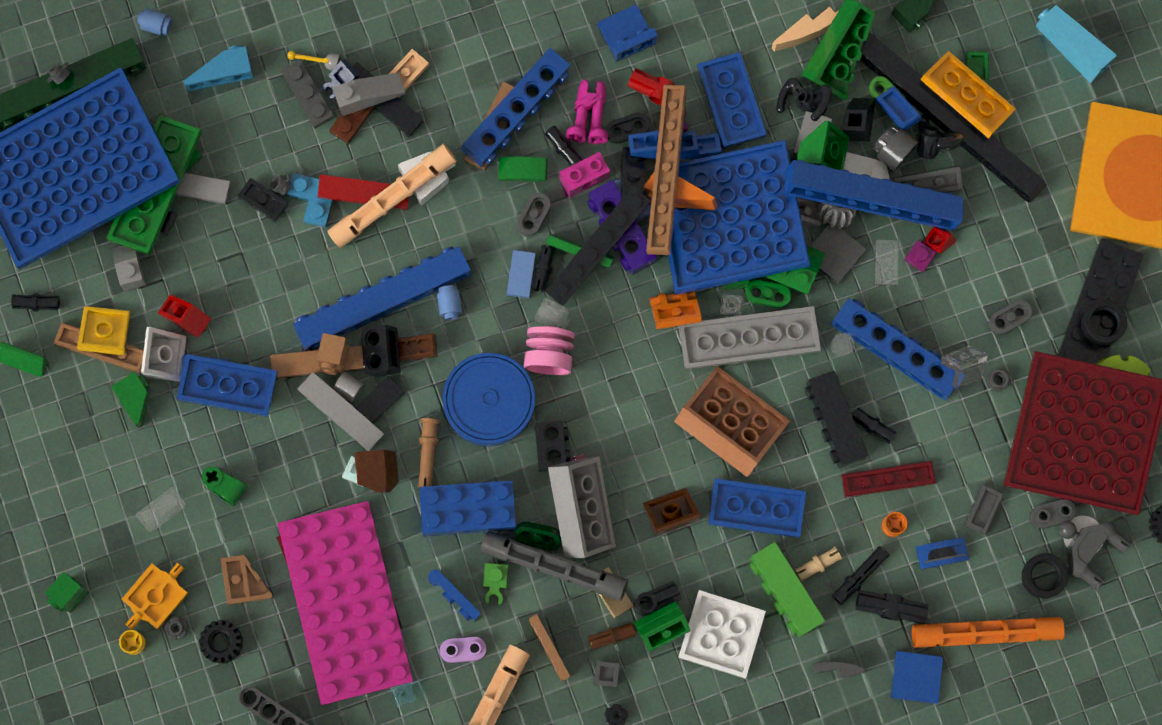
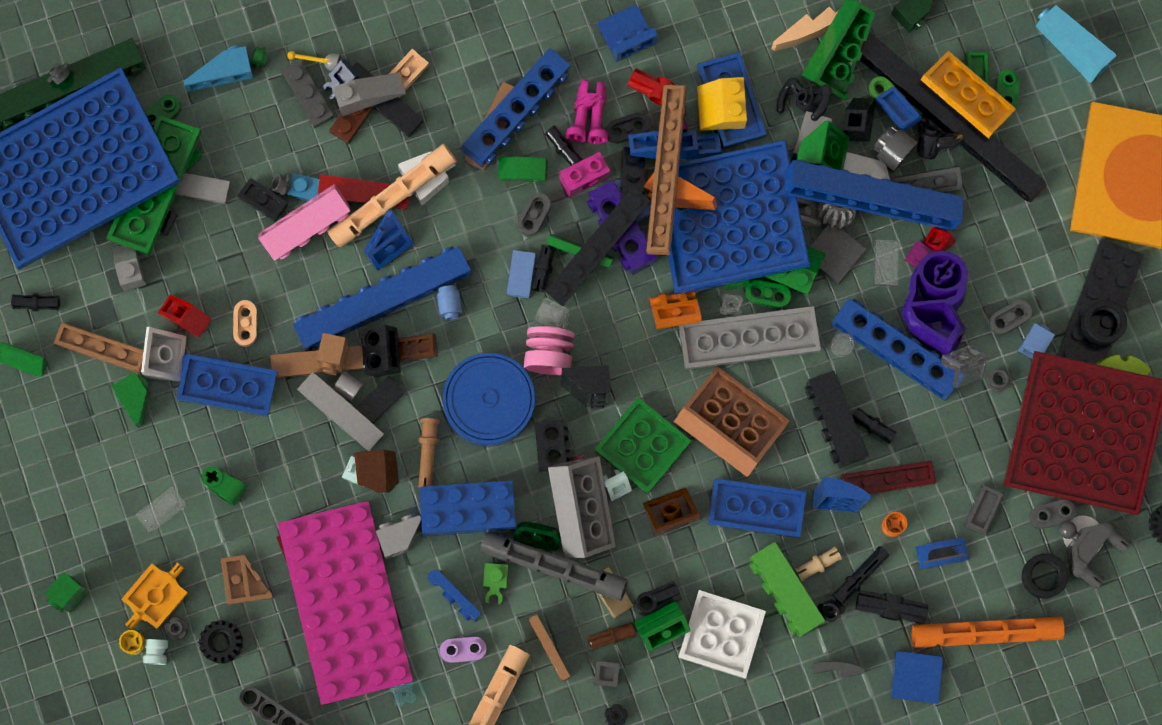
yellow tile [77,306,131,355] -> none
medium blue brick [137,8,173,36] -> none
none -> light aqua wheel [143,639,168,665]
none -> green plate [145,94,181,128]
none -> light nougat plate [233,300,257,347]
none -> green plate [250,47,268,68]
none -> bright pink brick [258,184,350,261]
none -> blue wing [364,209,414,271]
none -> light grey slope [376,514,422,560]
none -> black slope [561,365,611,410]
none -> green plate [594,397,691,494]
none -> light aqua tile [603,469,632,501]
none -> yellow slope [697,77,747,131]
none -> blue slope [812,477,871,513]
none -> black plate [817,596,845,622]
none -> dark purple piece [902,250,968,357]
none -> green plate [995,69,1020,108]
none -> medium blue brick [1017,323,1055,359]

